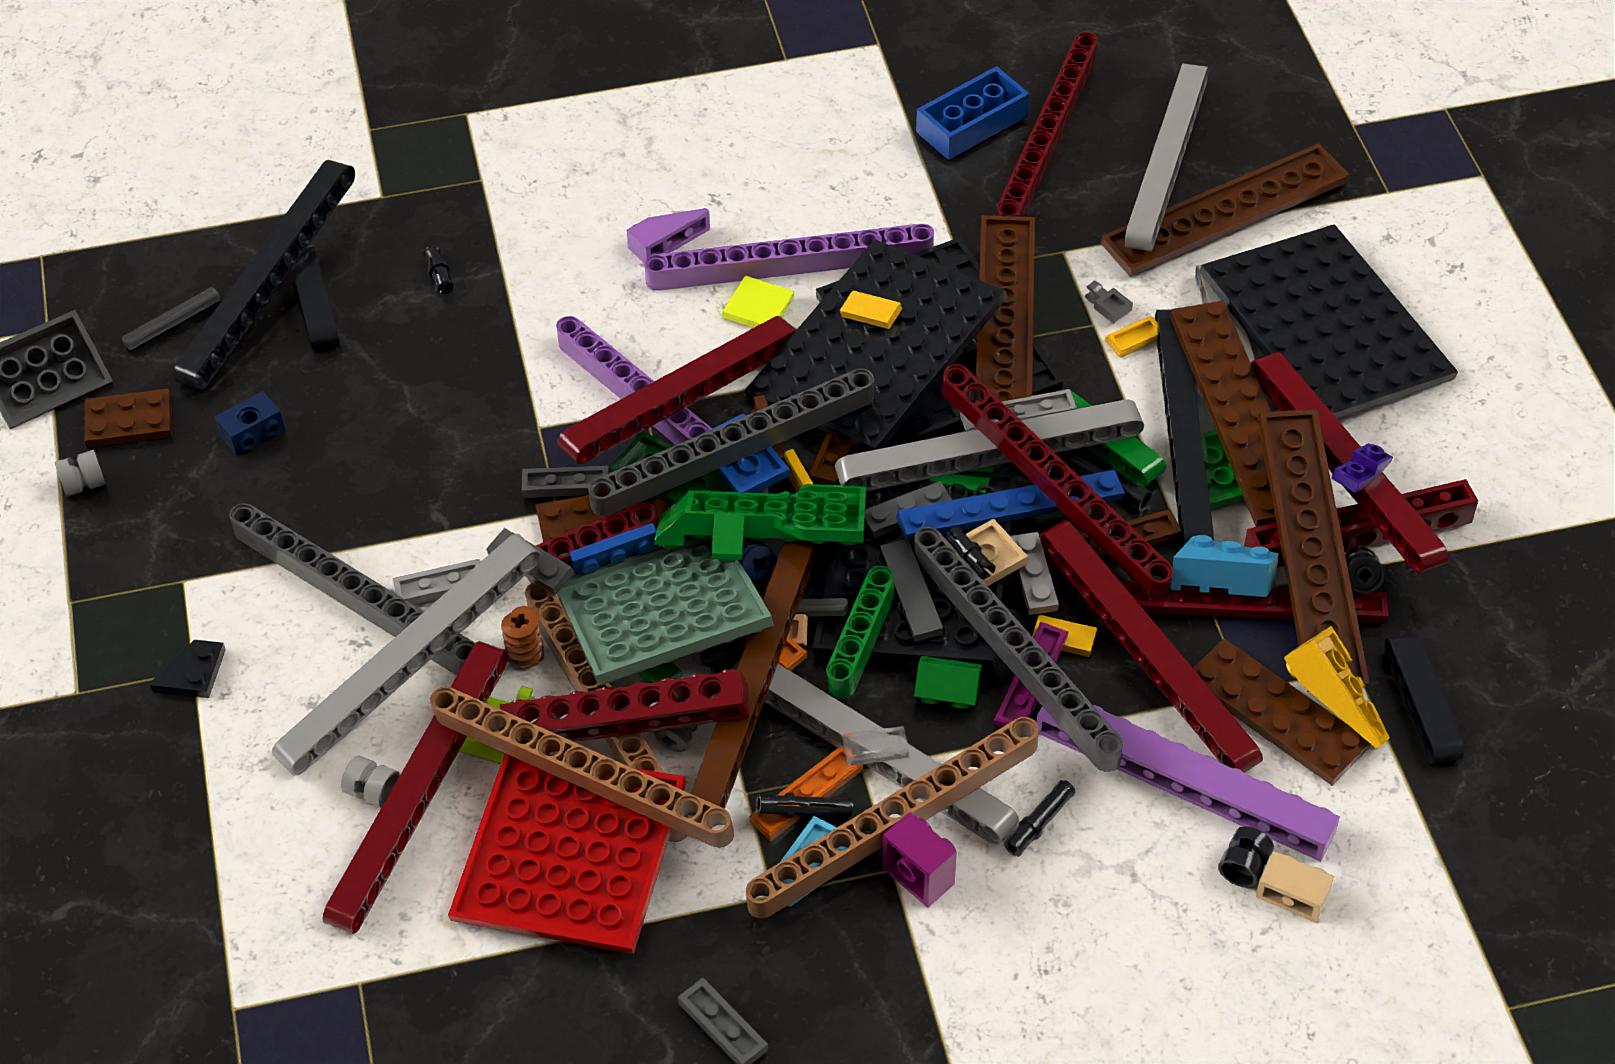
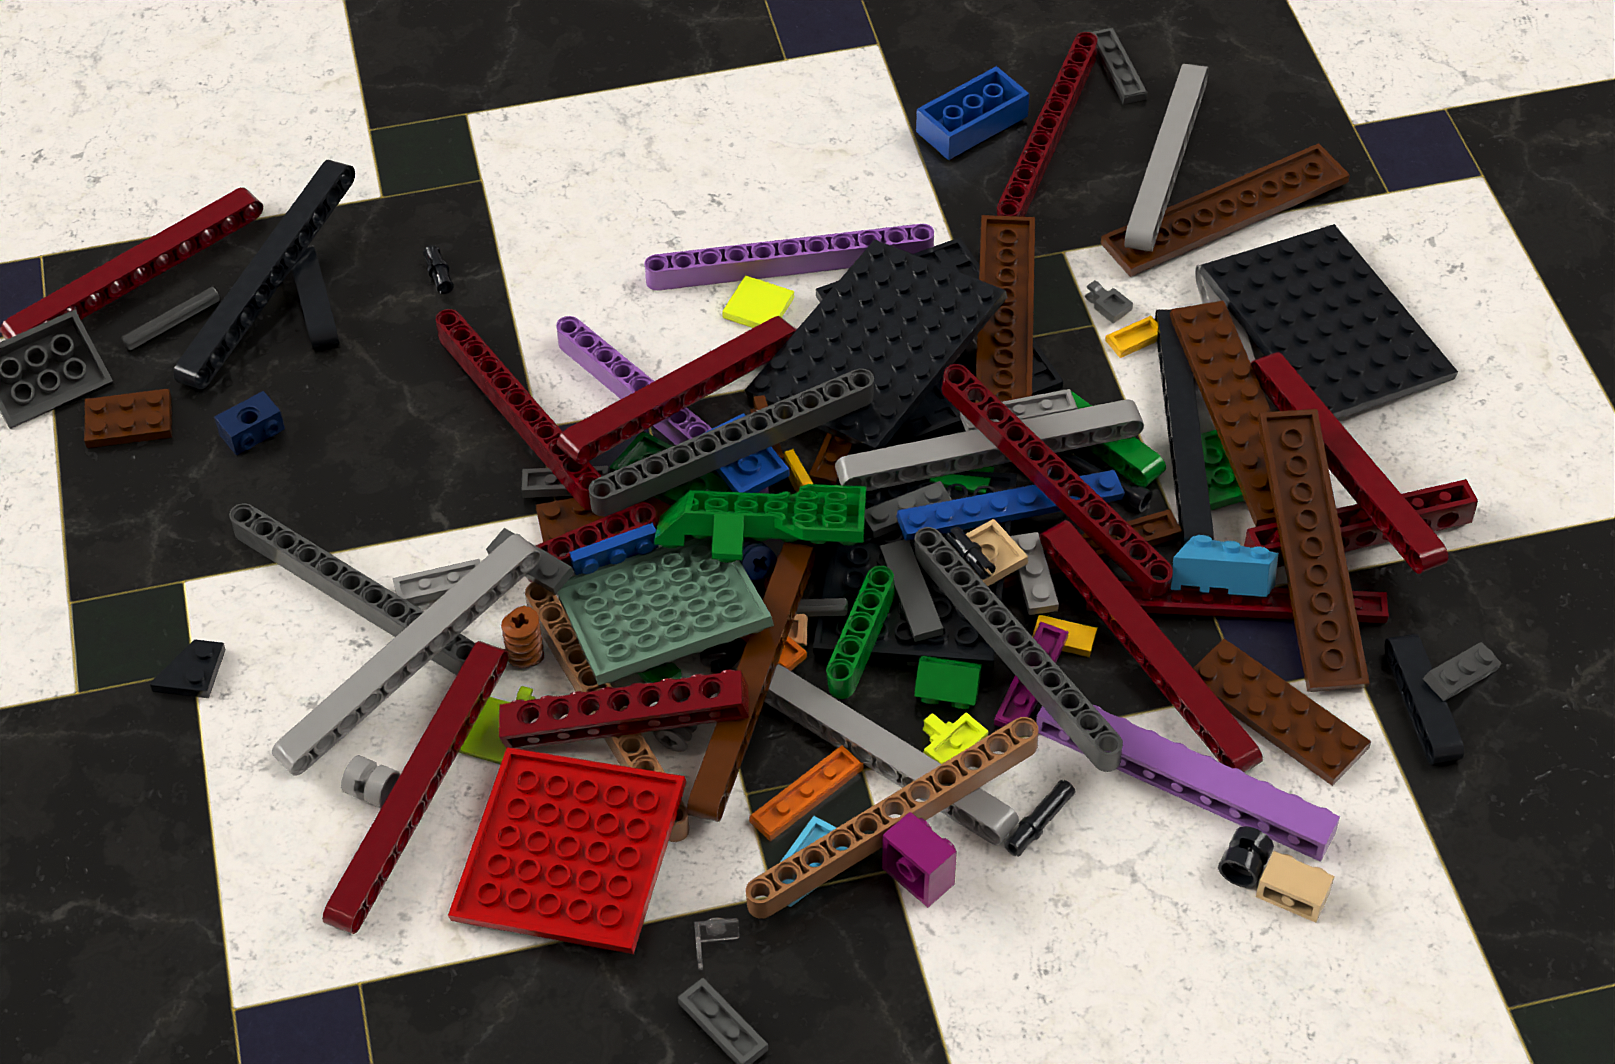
light grey wheel [54,450,106,497] -> none
medium nougat beam [430,686,734,848] -> none
medium lavender slope [626,208,710,263] -> none
black pin [756,793,853,818] -> none
yellow tile [839,291,902,329] -> none
clear tile [842,726,909,766] -> none
yellow wedge [1284,626,1390,749] -> none
dark purple slope [1331,443,1393,493] -> none
black wheel [1345,547,1385,594] -> none
none -> dark red beam [0,187,263,339]
none -> dark red beam [435,309,601,510]
none -> clear bracket [694,918,740,970]
none -> neon yellow hinge [923,713,989,764]
none -> dark grey tile [1090,28,1148,104]
none -> dark grey plate [1423,642,1502,701]

